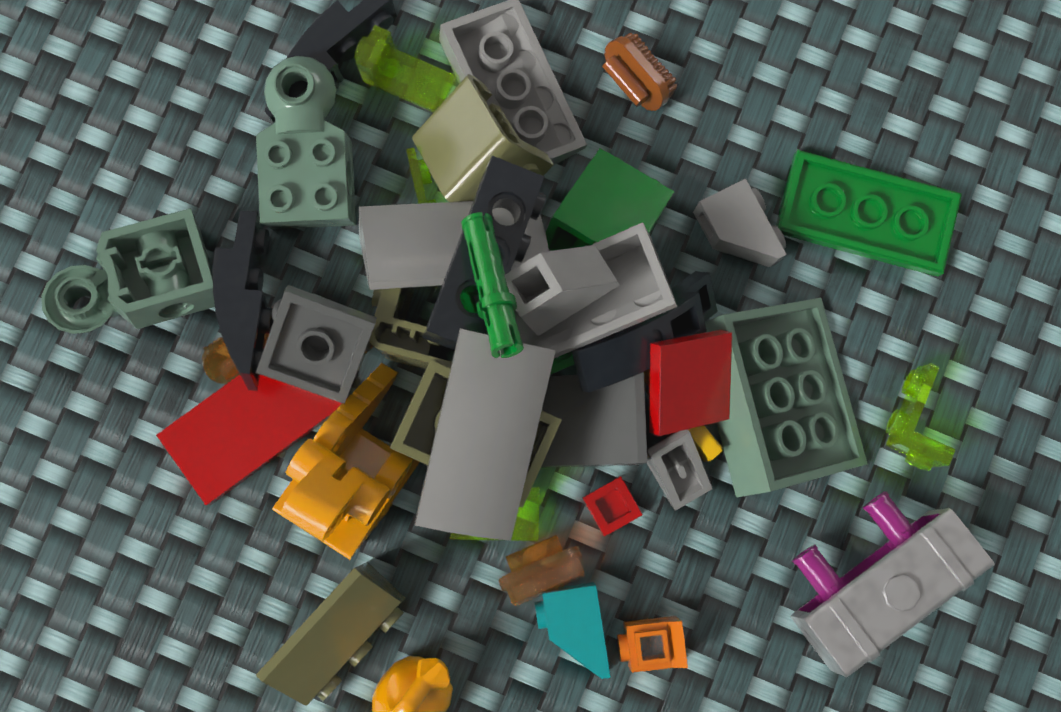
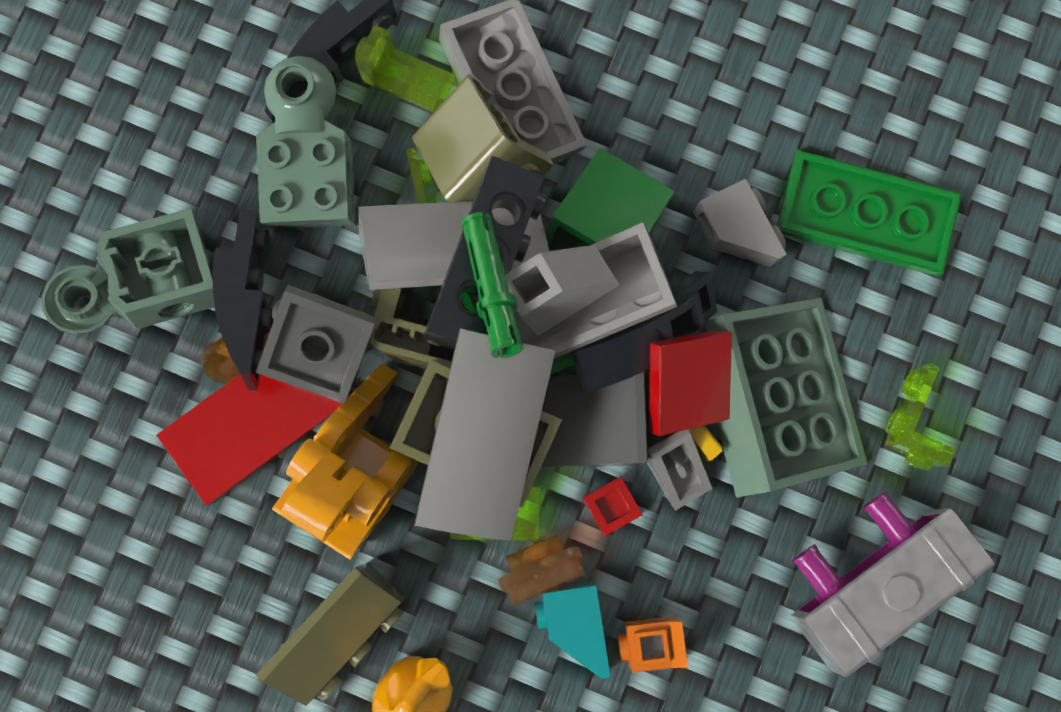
dark orange piece [602,33,677,111] -> none

